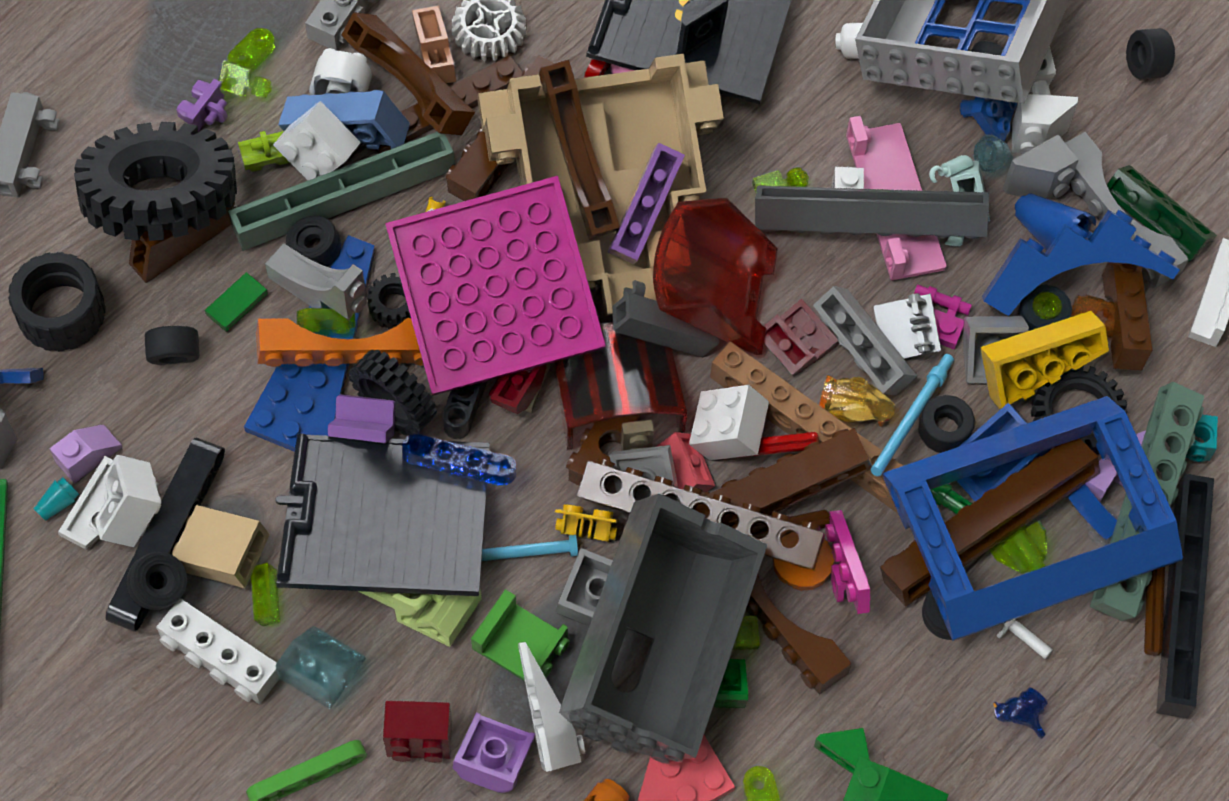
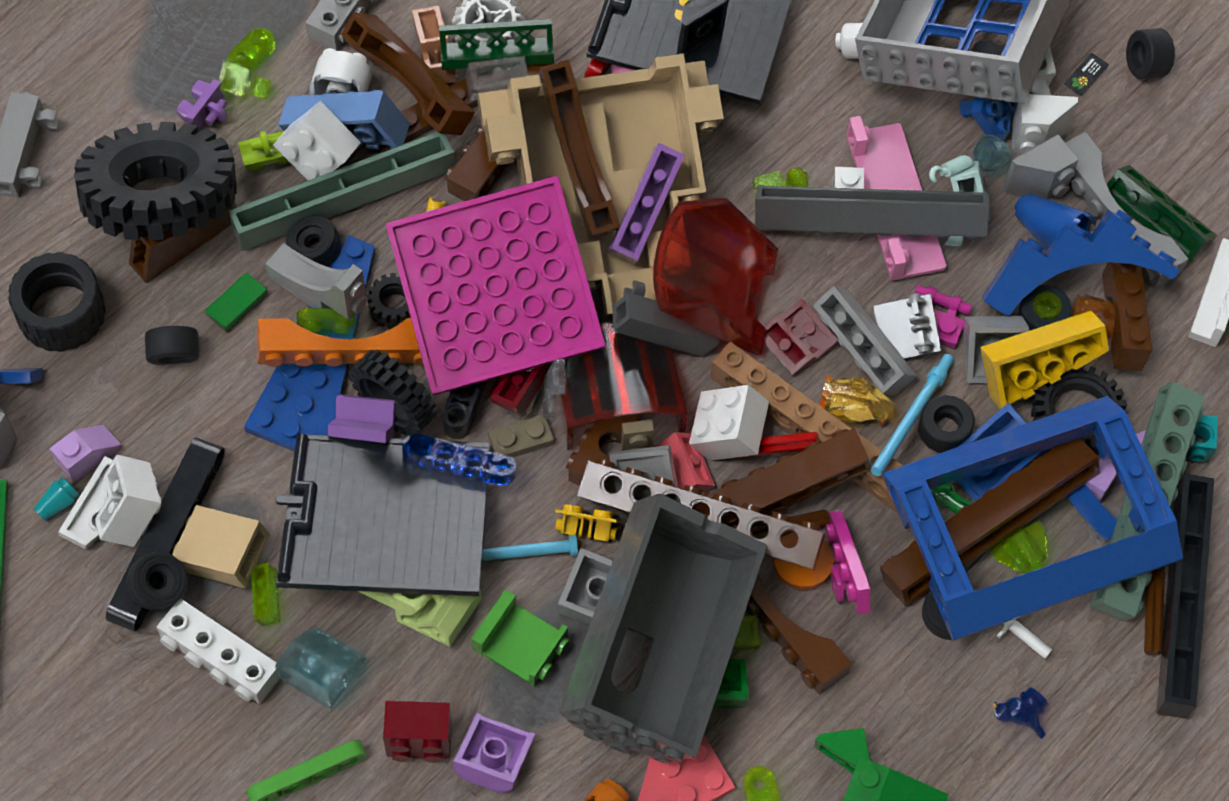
white wedge [518,642,585,772] -> none
none -> dark green fence [439,19,554,70]
none -> clear slope [465,56,528,101]
none -> dark tan plate [488,414,554,462]
none -> clear slope [543,359,565,419]
none -> black sticker [1064,53,1109,96]

